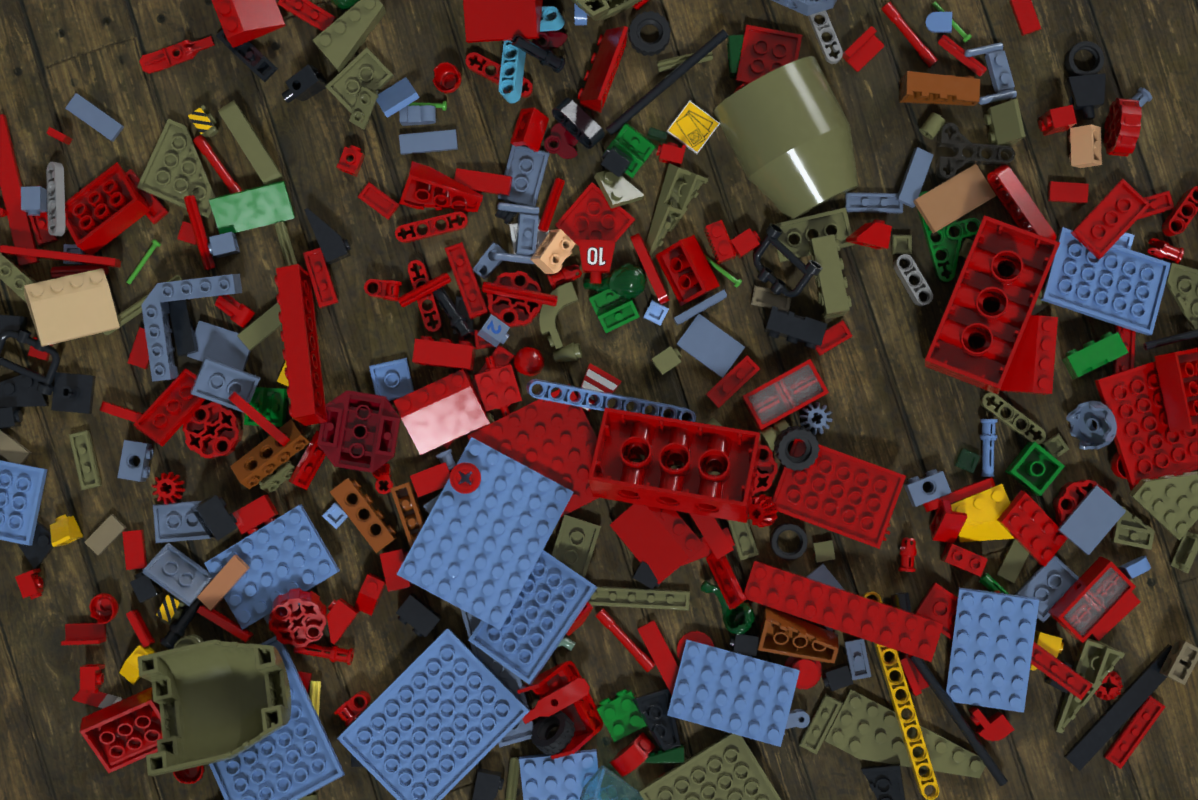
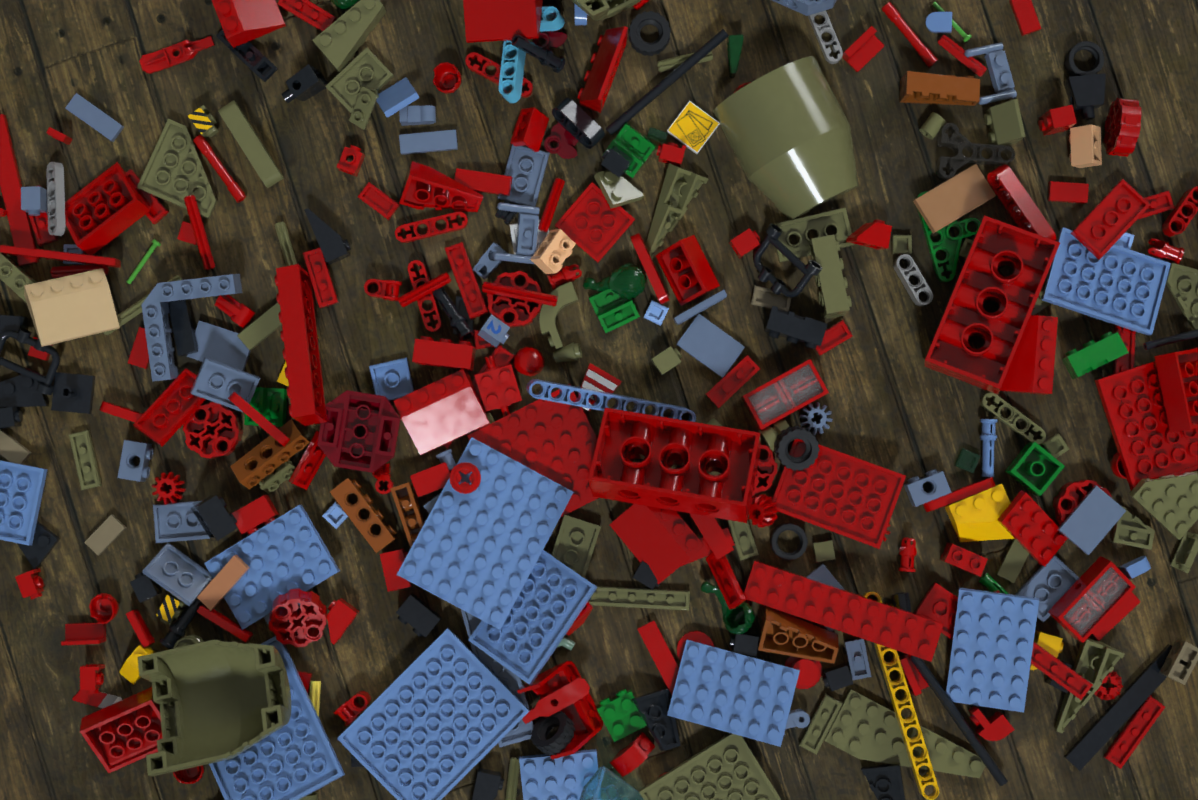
yellow slope [50,514,83,547] -> none
red tile [122,530,147,570] -> none
sand blue brick [208,232,240,258] -> none
tile [209,181,295,234] -> none
red pin [294,643,354,665] -> none
red slope [354,573,386,616] -> none
bright green piece [407,101,447,111] -> none
red torso [579,240,615,284] -> none
red piece [595,608,655,673] -> none
dark green slope [645,744,684,763] -> none
red brick [704,220,736,264] -> none
bright green piece [704,254,742,288] -> none
red plate [735,24,802,83] -> none
sand blue tile [845,192,903,213] -> none
sand blue tile [896,147,934,208] -> none
red panel [929,499,967,543] -> none
sand blue plate [1066,401,1117,450] -> none
sand blue bush [1131,87,1153,107] -> none

